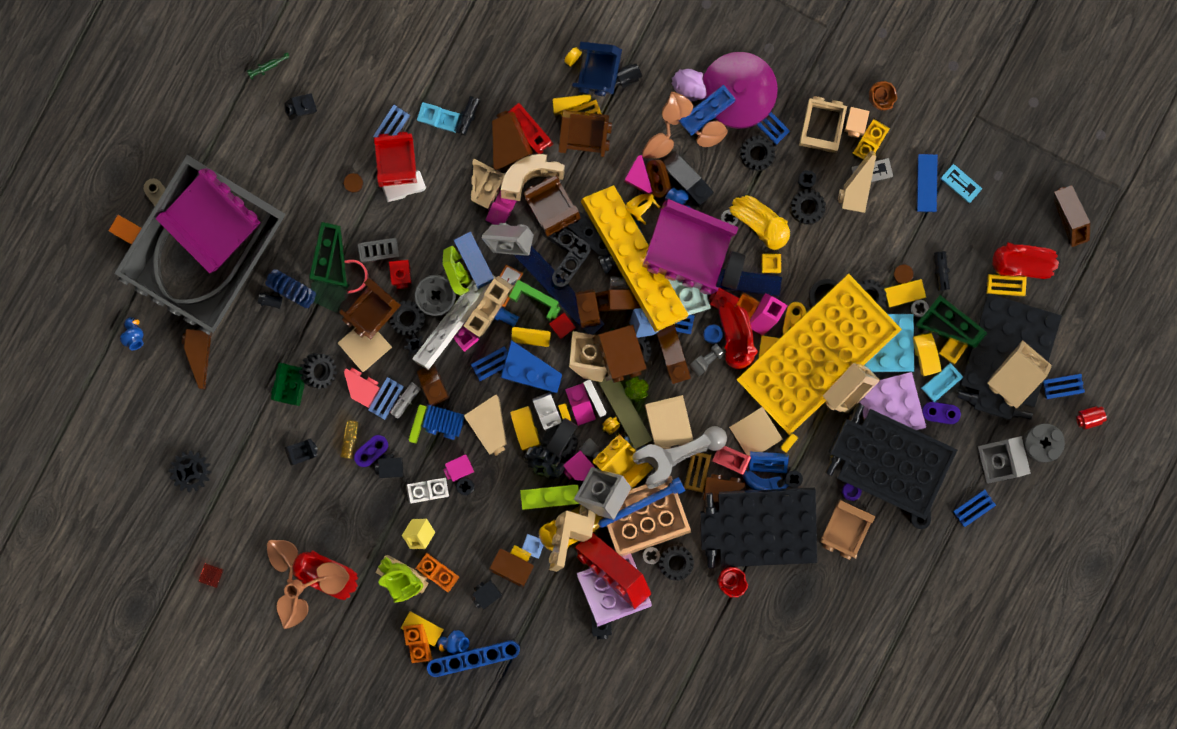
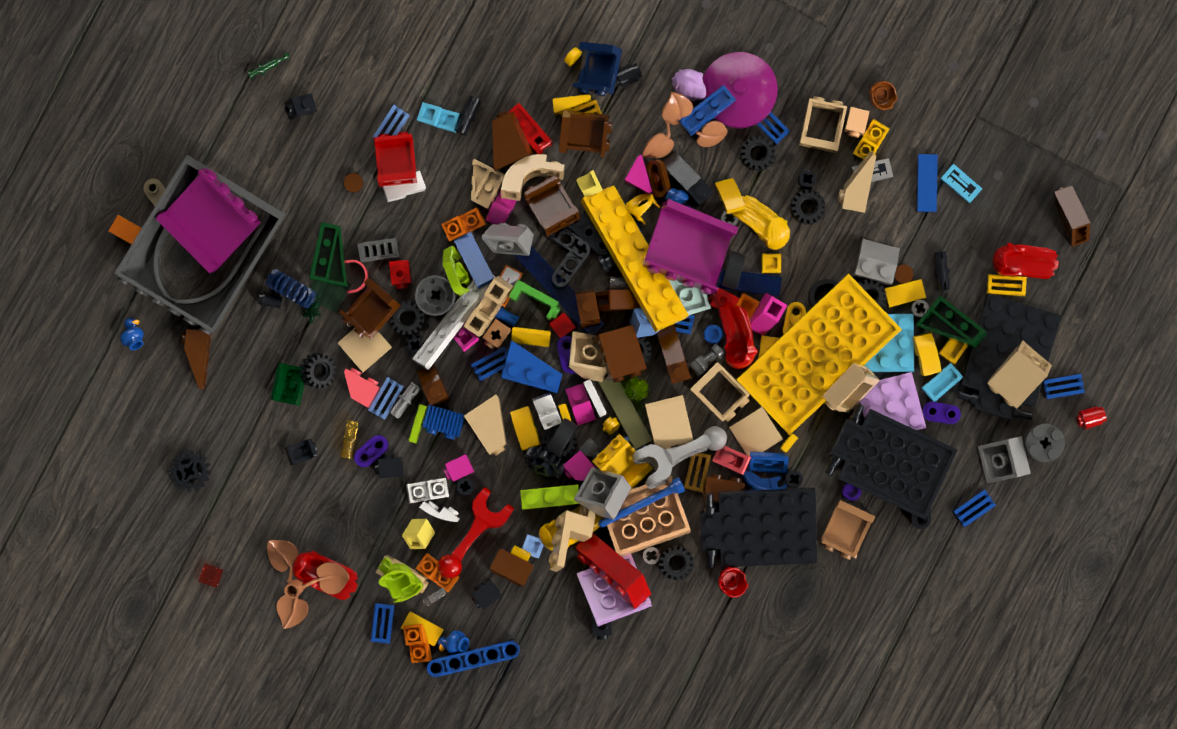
none -> clear green plant [302,301,321,323]
none -> blue tile [371,603,395,644]
none -> white slope [419,501,460,522]
none -> clear tile [423,587,447,606]
none -> red piece [437,487,514,579]
none -> orange slope [441,208,486,241]
none -> medium nougat brick [483,319,512,350]
none -> dark purple plate [557,336,576,374]
none -> light yellow panel [576,170,603,197]
none -> tan window [690,362,750,422]
none -> yellow slope [715,178,745,214]
none -> light grey slope [853,239,900,286]

